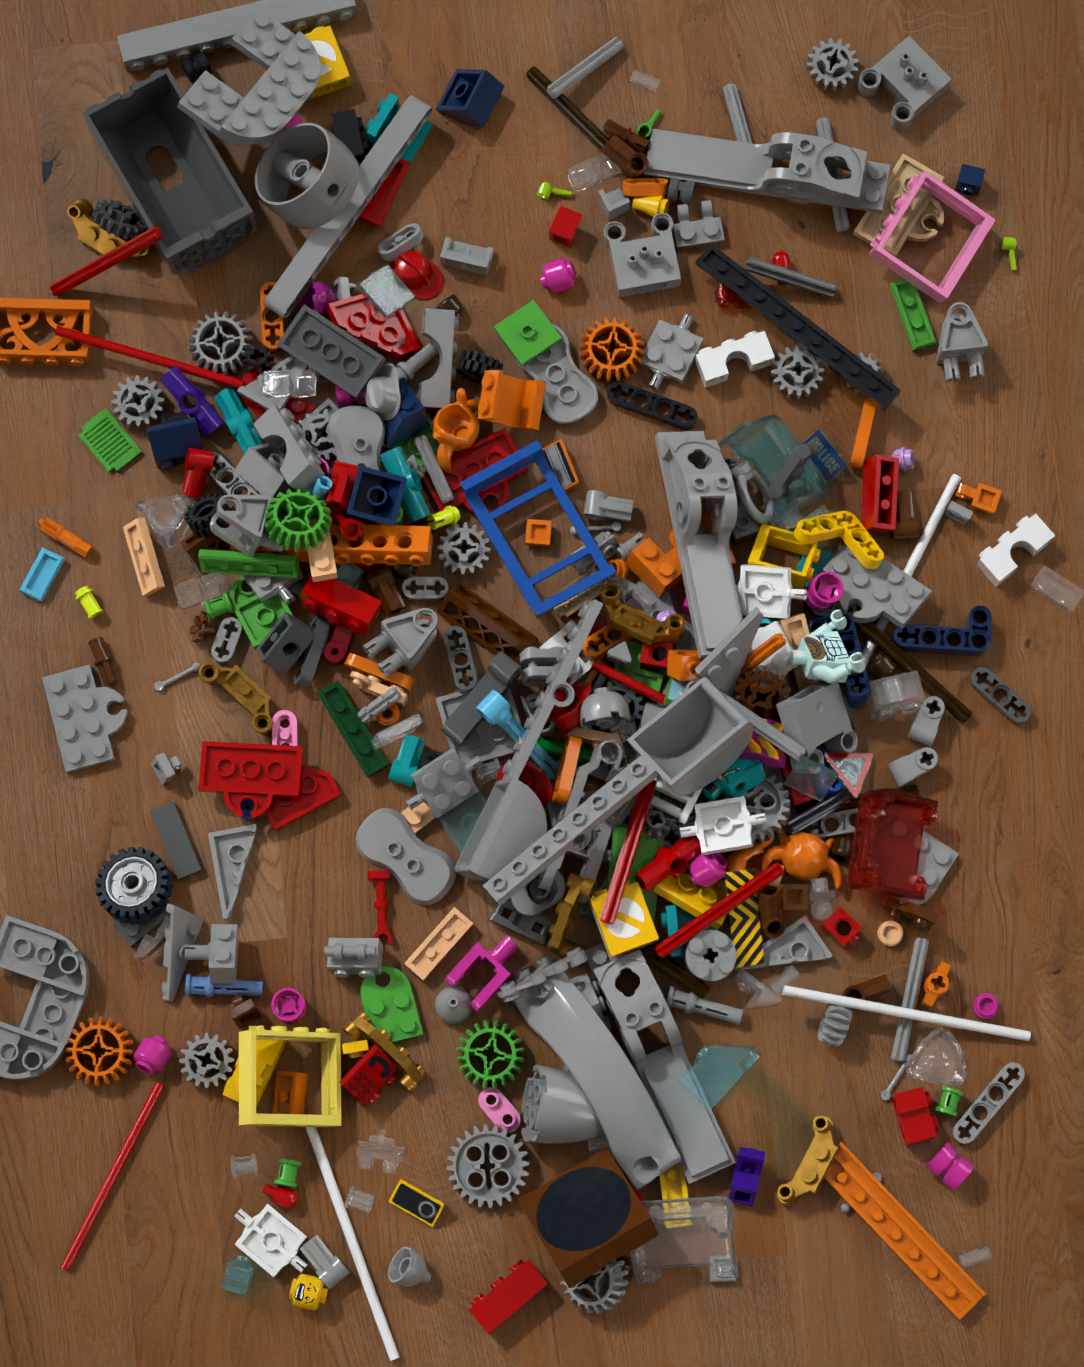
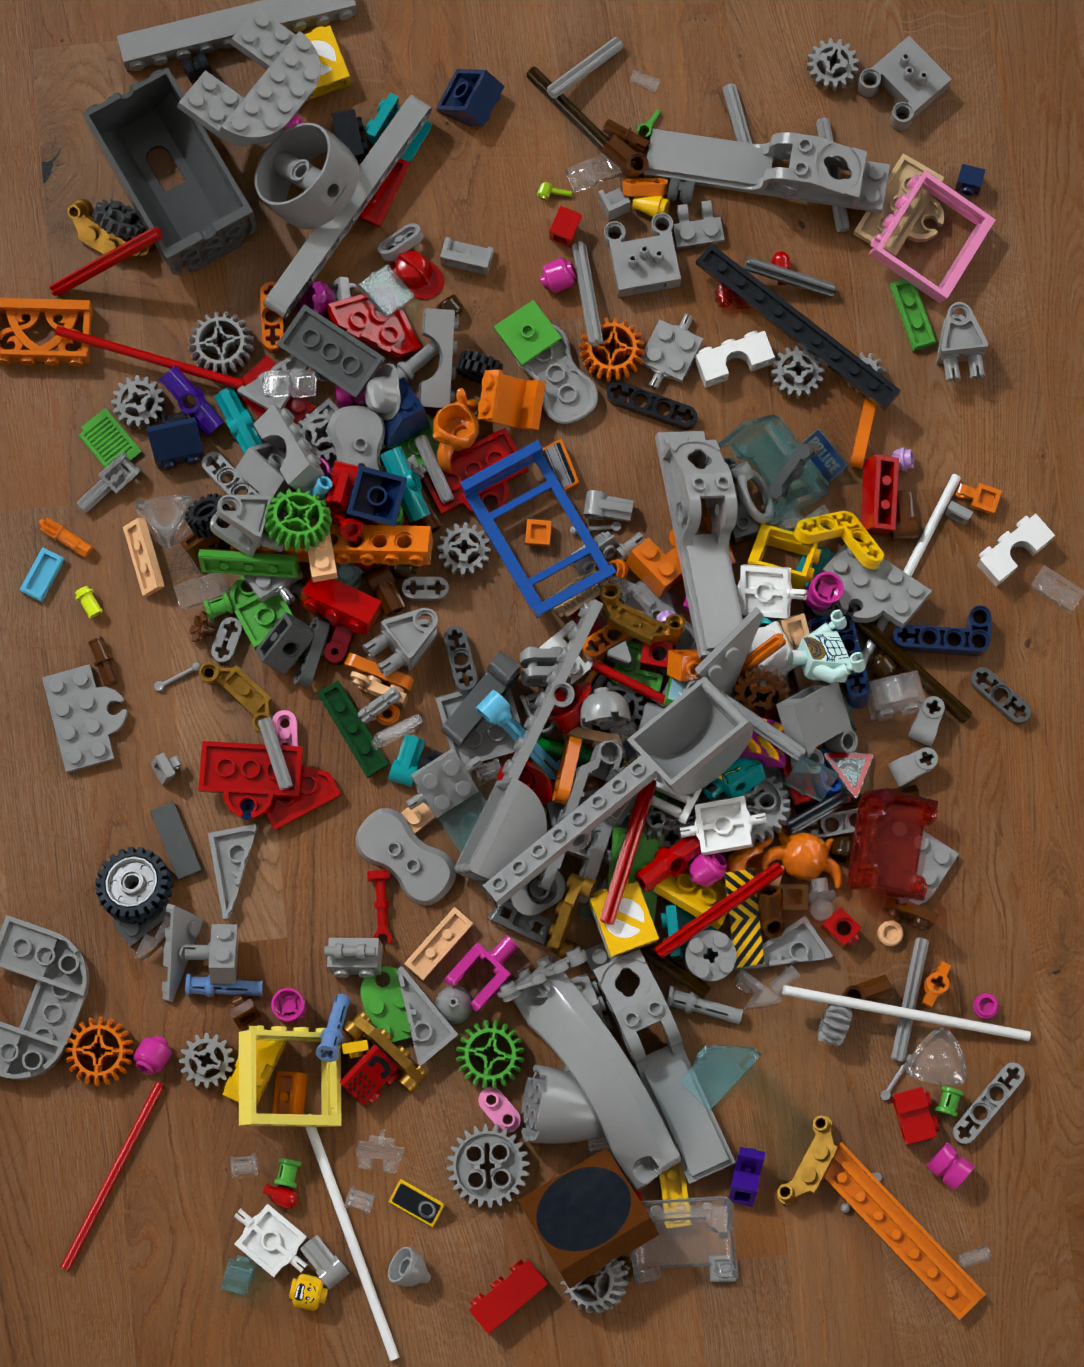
red piece [181,448,214,499] -> none
black gear [243,344,274,374] -> none
neon yellow pin [427,506,460,530] -> none
reddish brown fence [437,582,539,665] -> none
lime hand [1001,236,1017,271] -> none
none -> light grey connector [77,451,141,513]
none -> light grey axle [258,718,293,790]
none -> medium blue pin [316,994,351,1062]
none -> light grey wing [397,966,458,1066]
none -> light grey axle [572,241,603,347]

